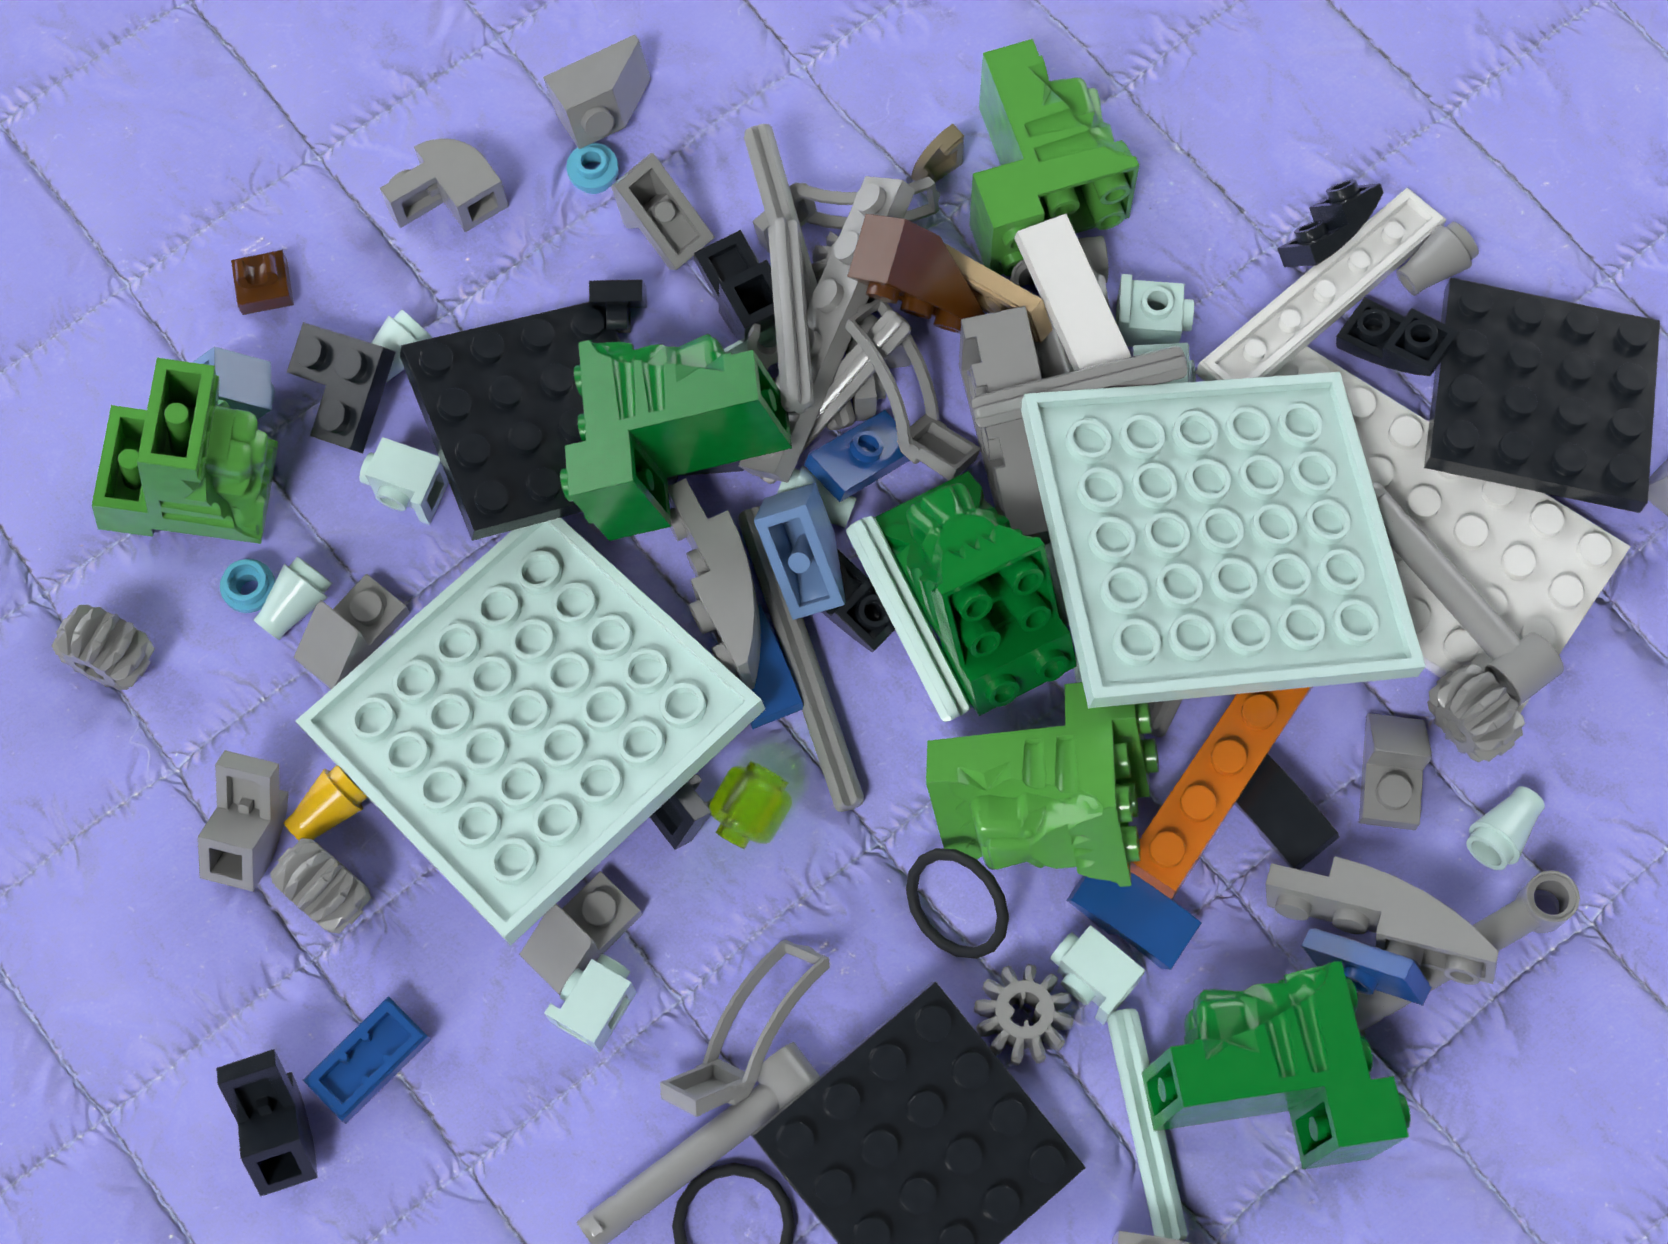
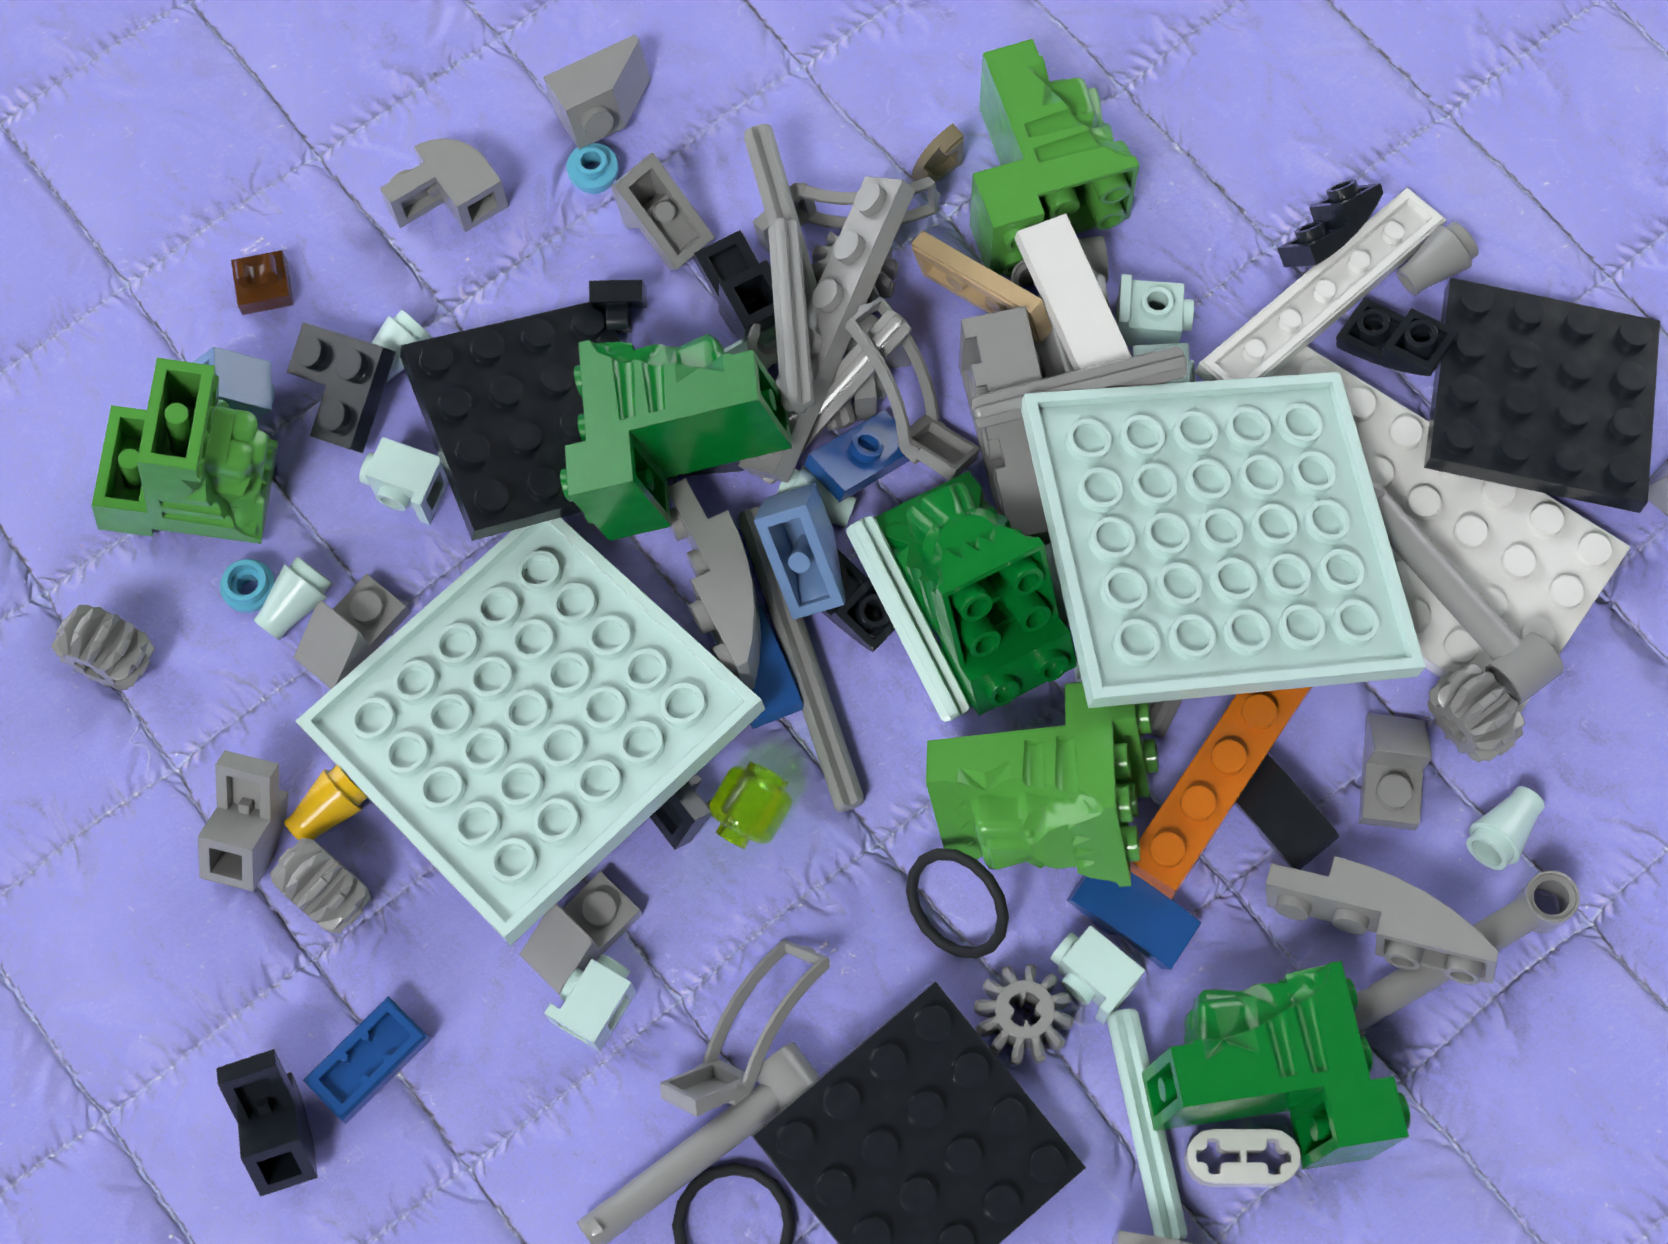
reddish brown slope [847,214,985,334] -> none
blue plate [1301,928,1431,1006] -> none
none -> white beam [1184,1129,1301,1187]

